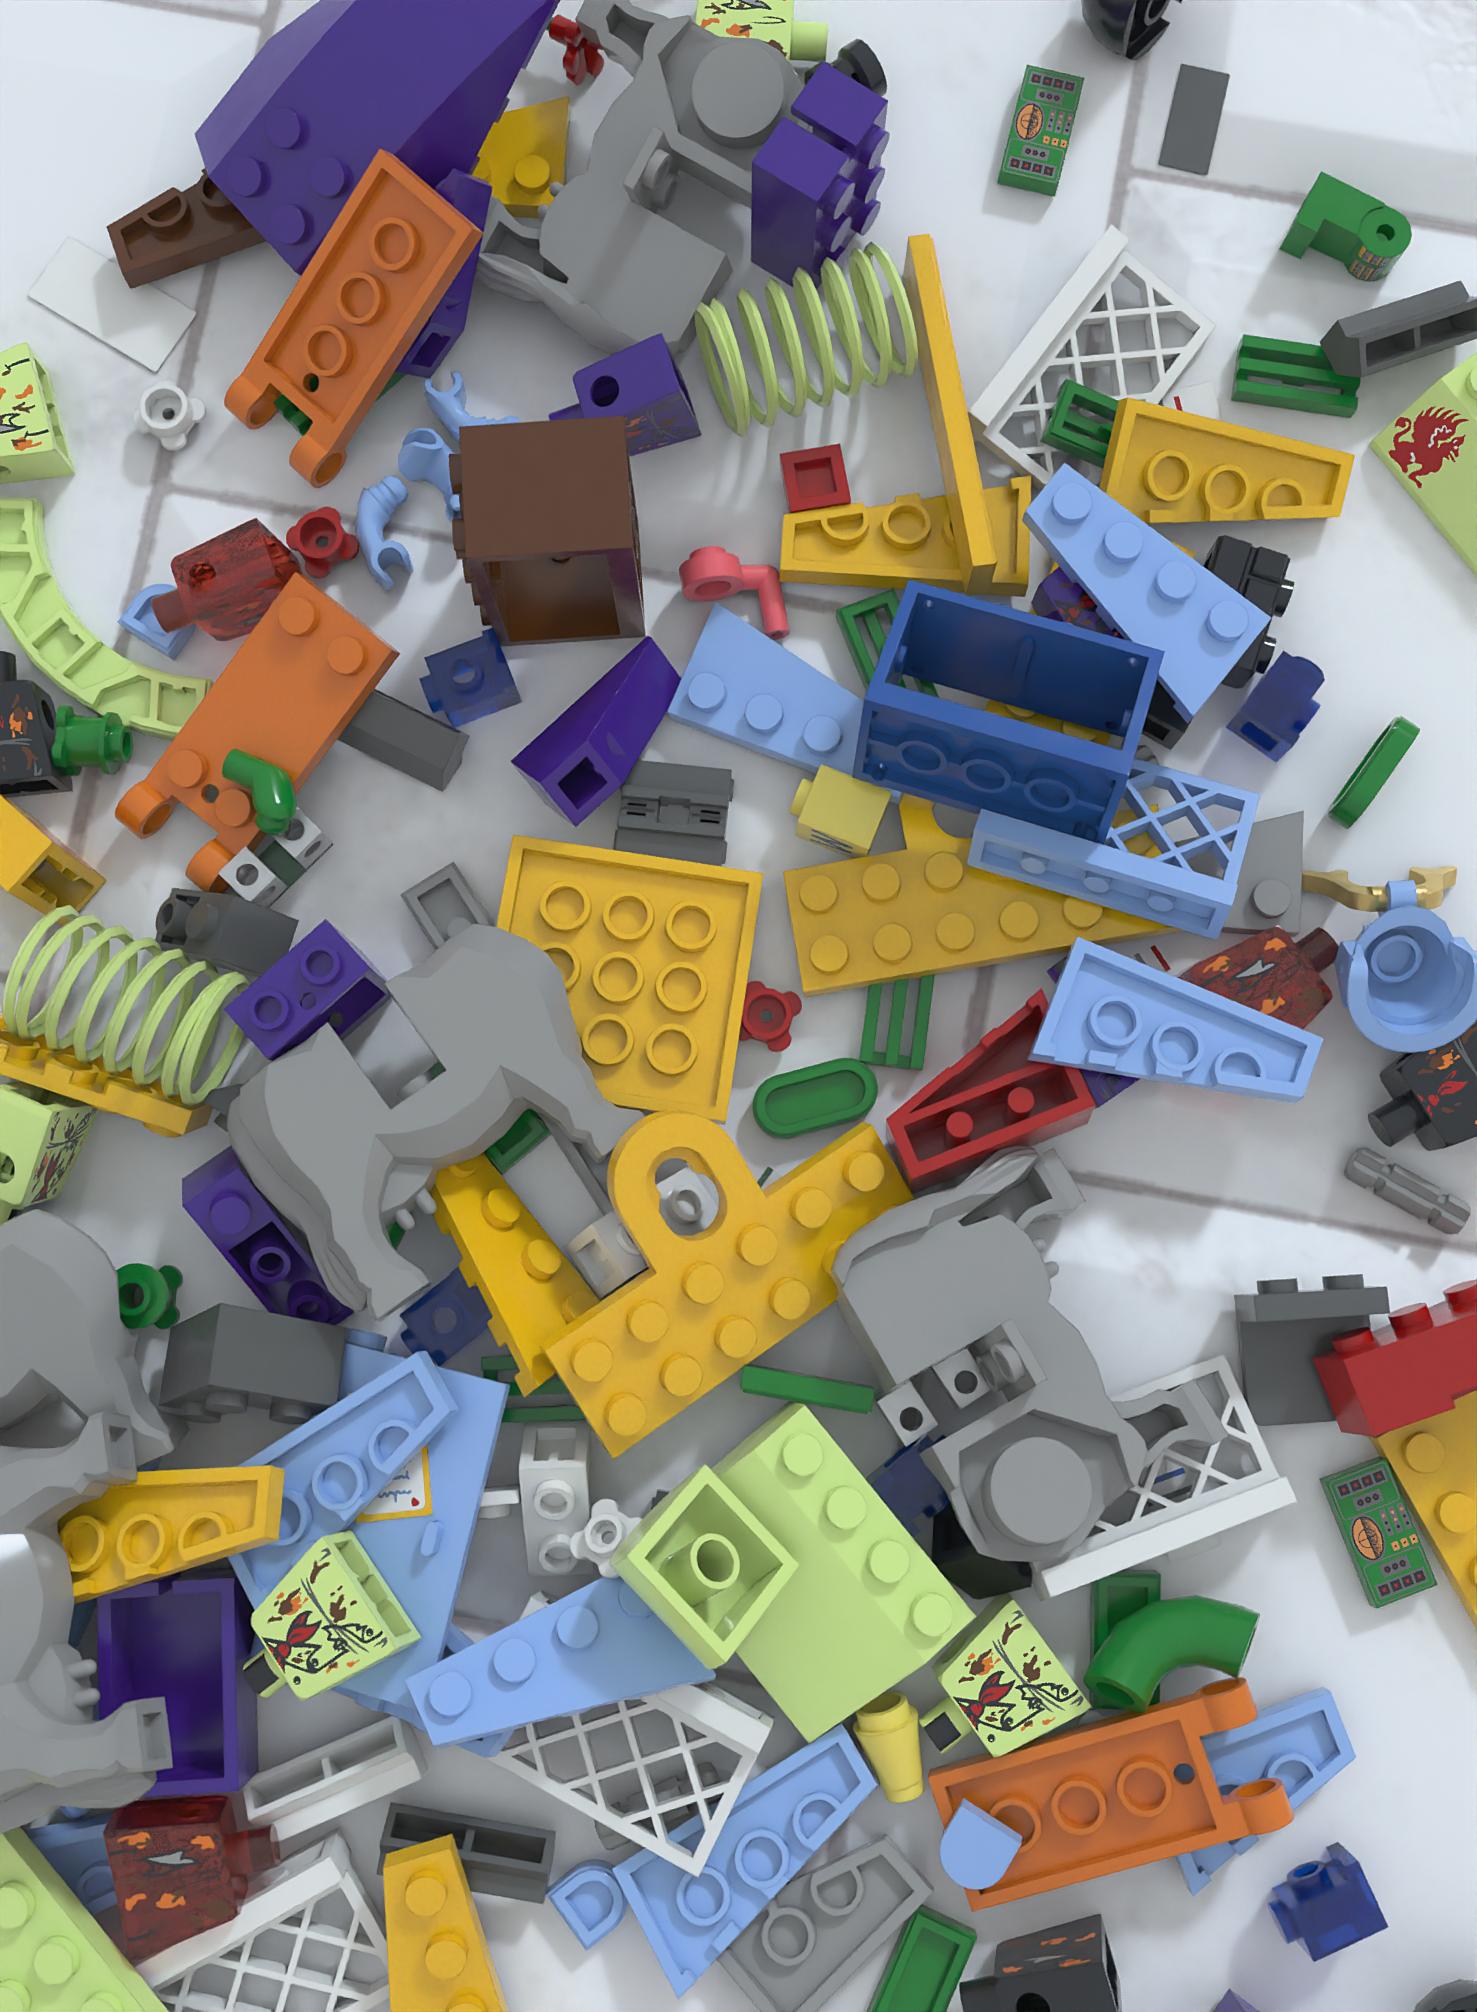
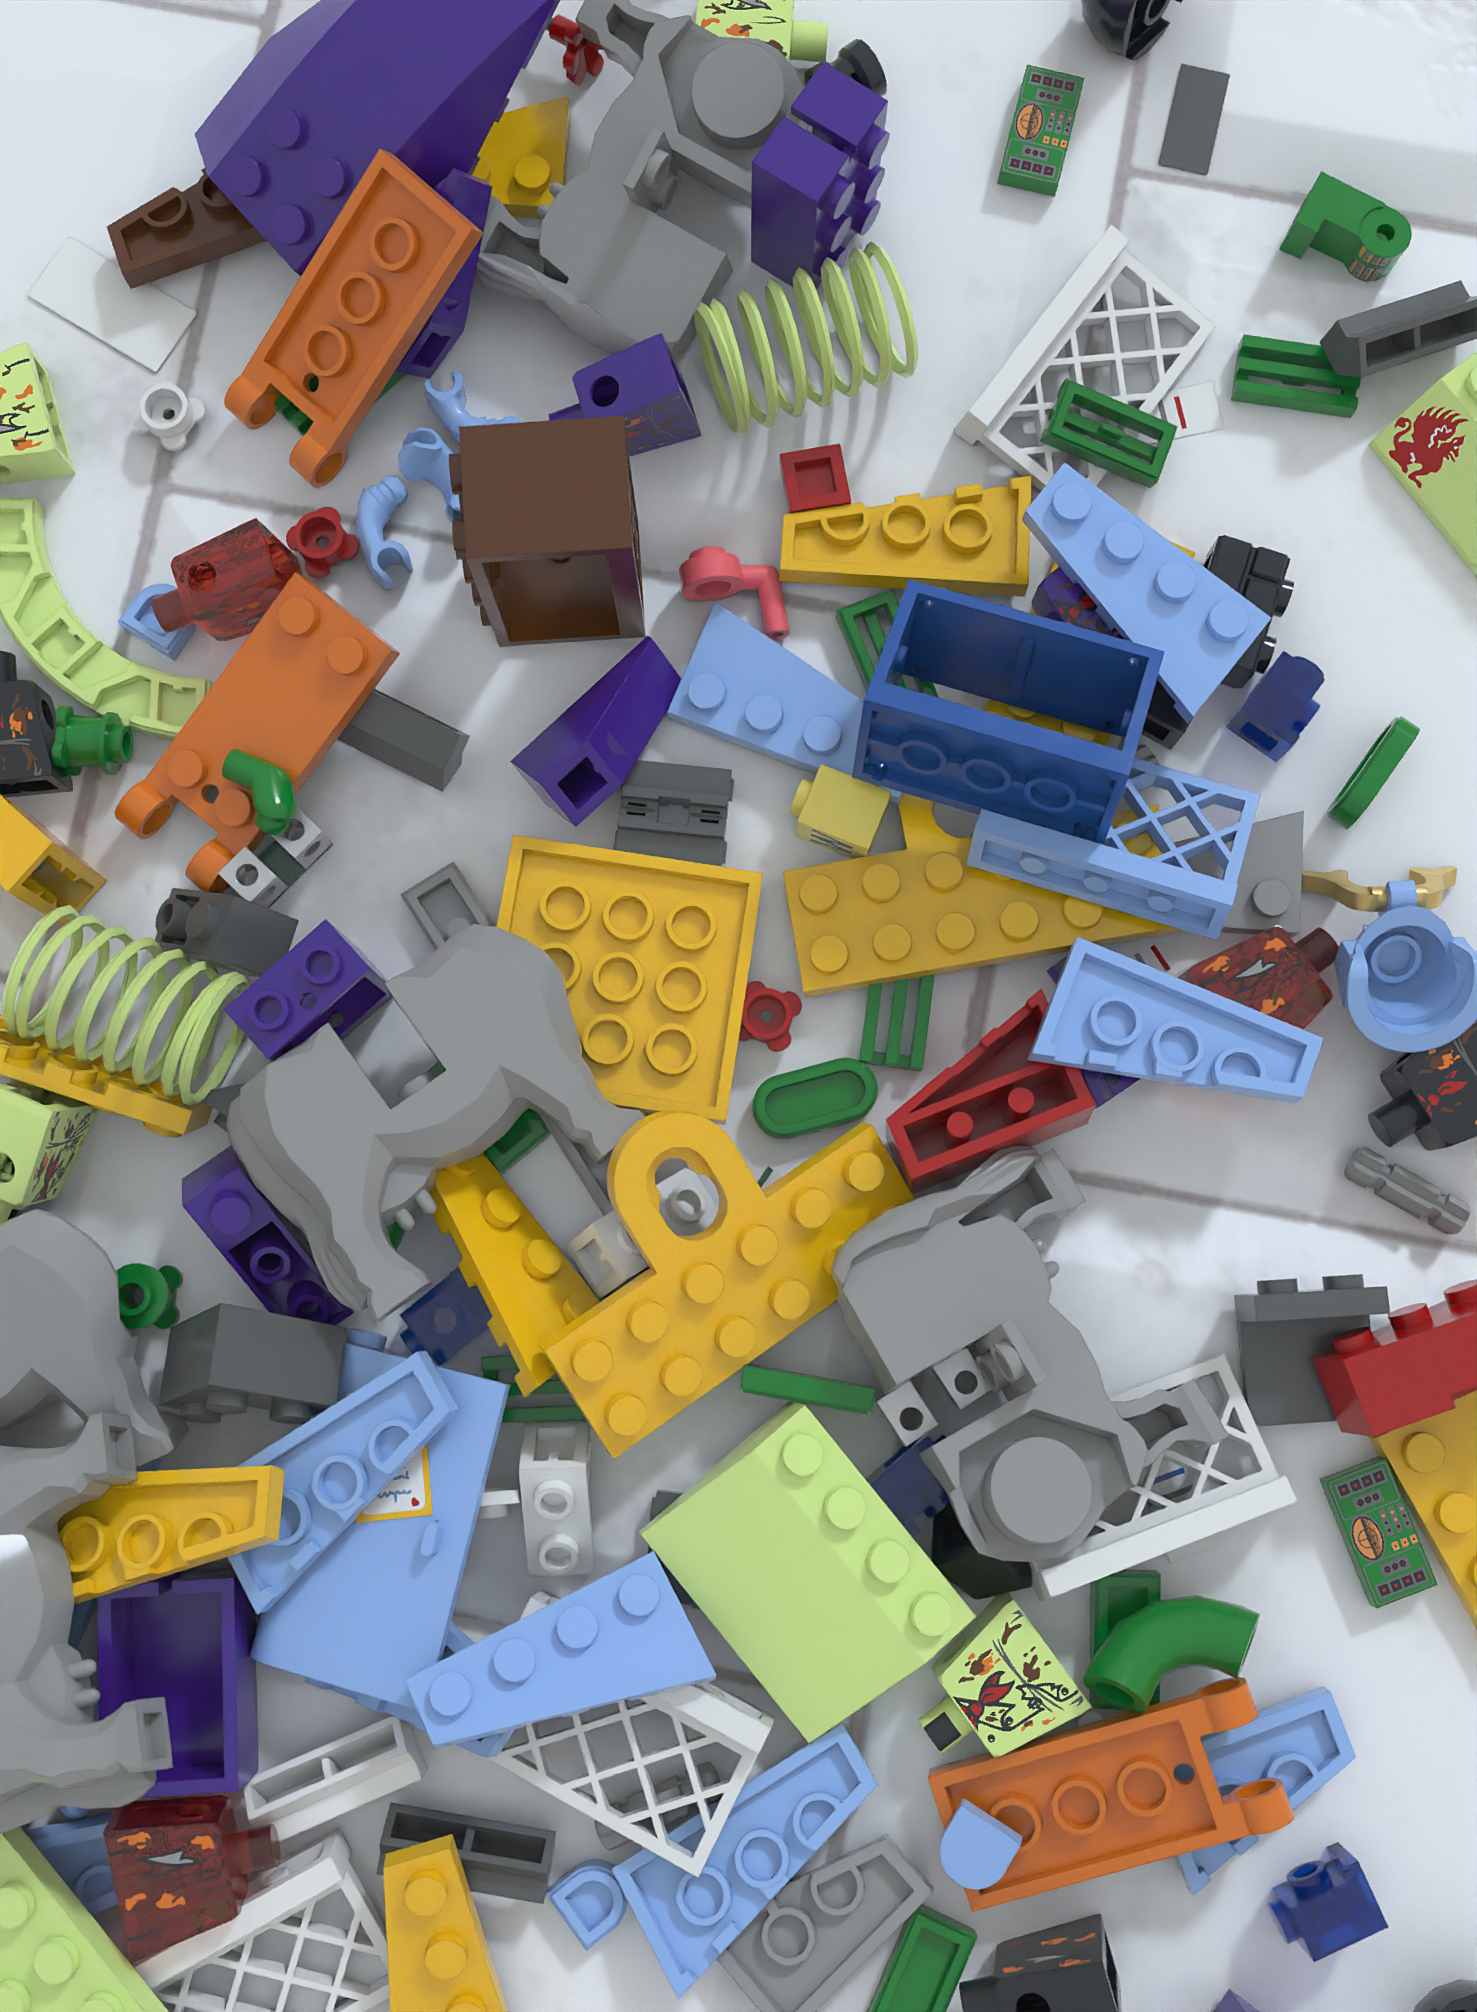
yellowish green torso [243,1530,422,1701] -> none
clear blue brick [419,627,522,728] -> none
white plate [570,1498,642,1579] -> none
yellowish green brick [609,1464,800,1670] -> none
light yellow cone [853,1691,925,1803] -> none
yellow tile [903,234,997,596] -> none
yellow wing [1099,397,1355,524] -> none

